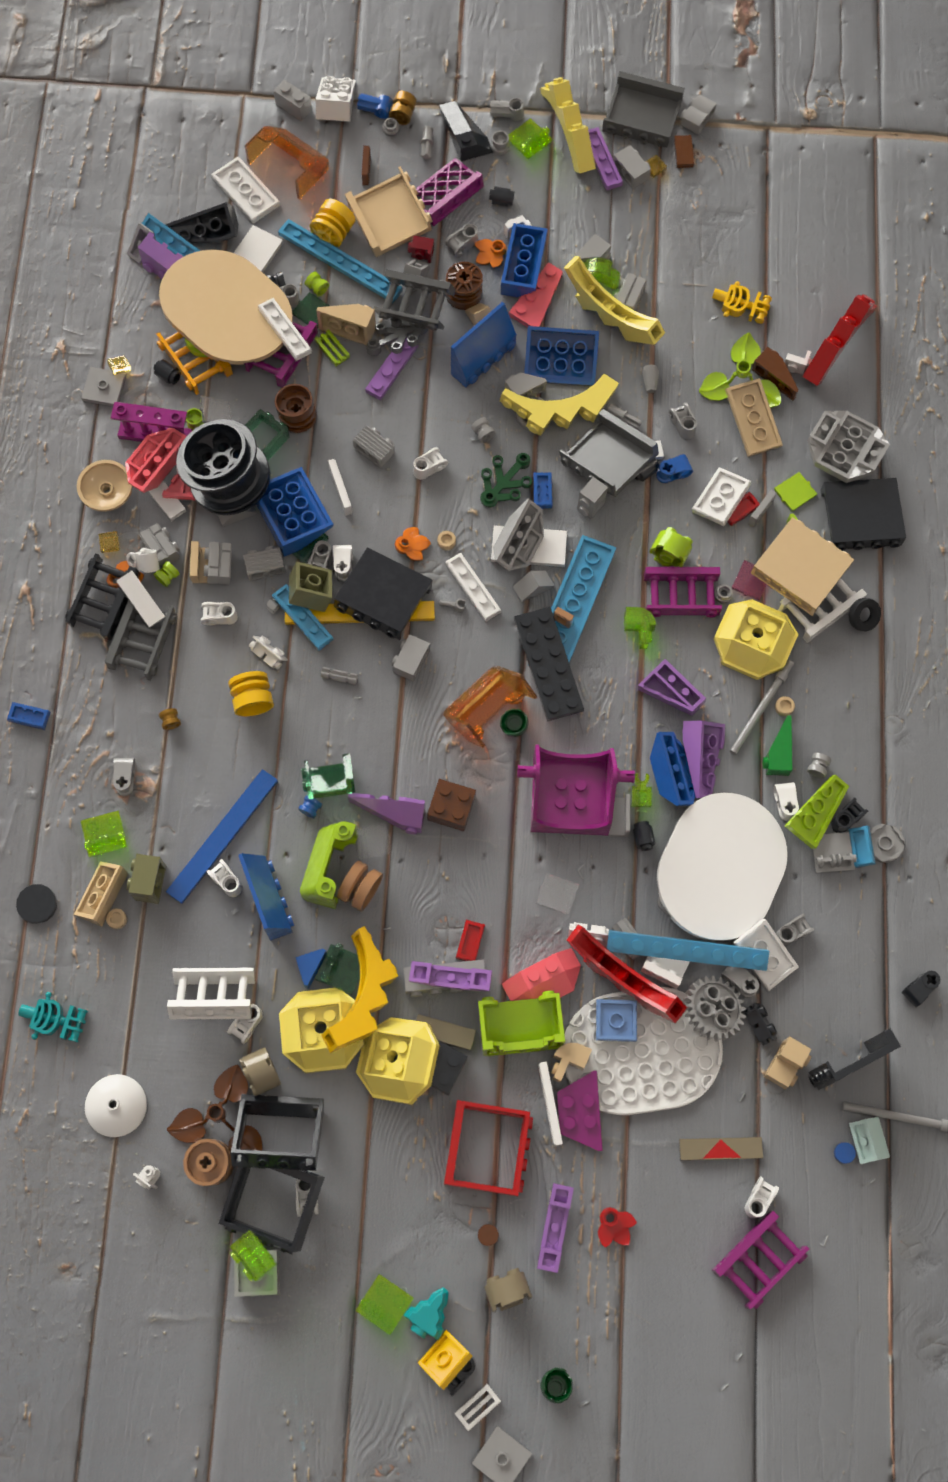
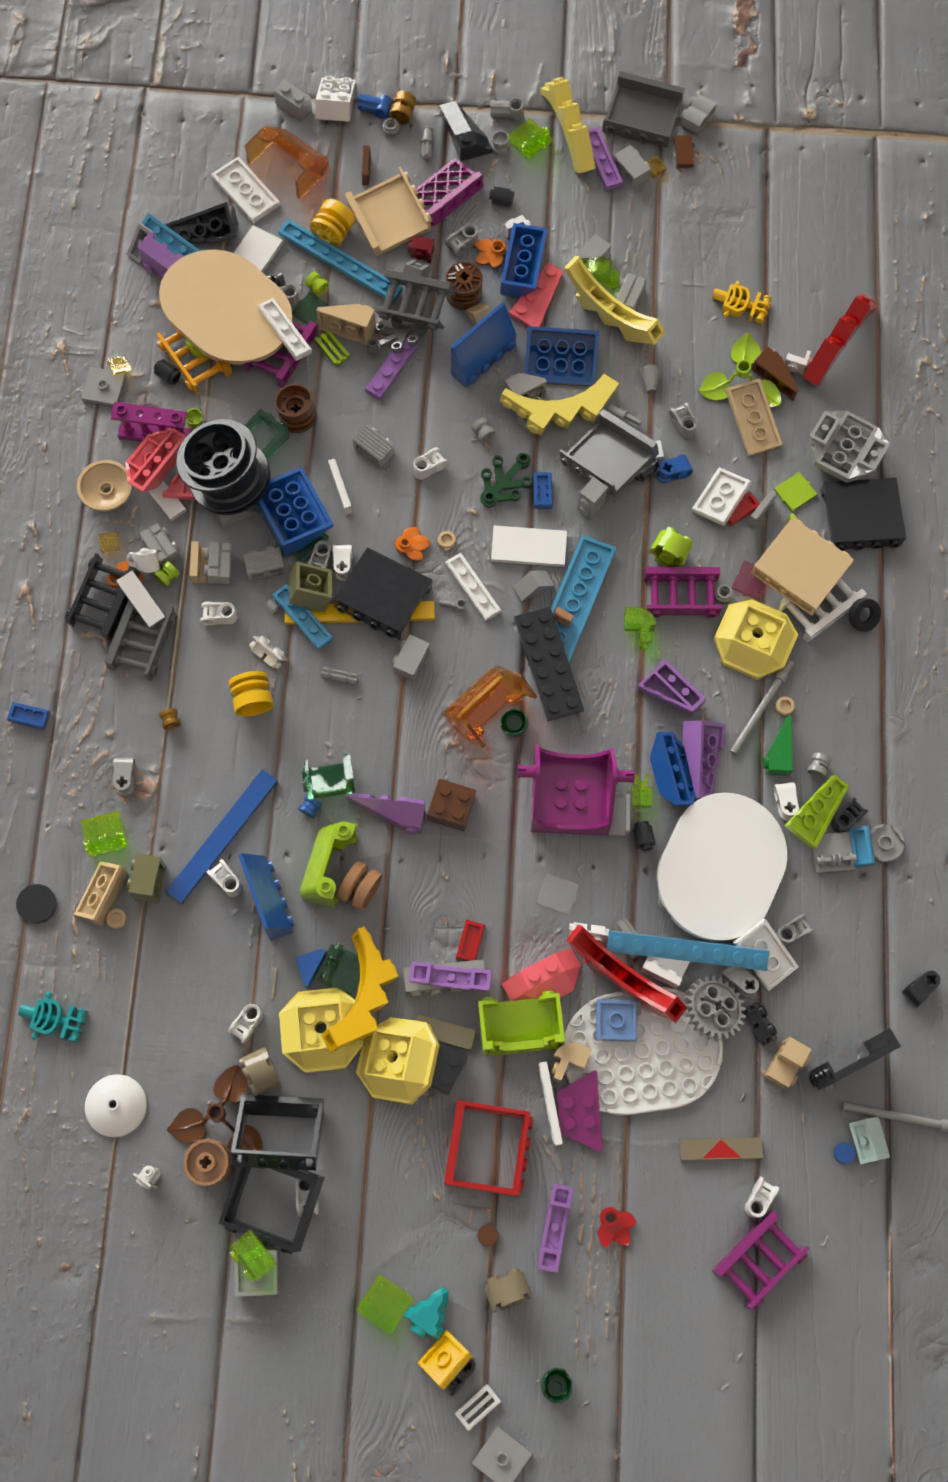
white fence [167,968,255,1020] -> none
light grey wedge [493,499,544,571] -> none

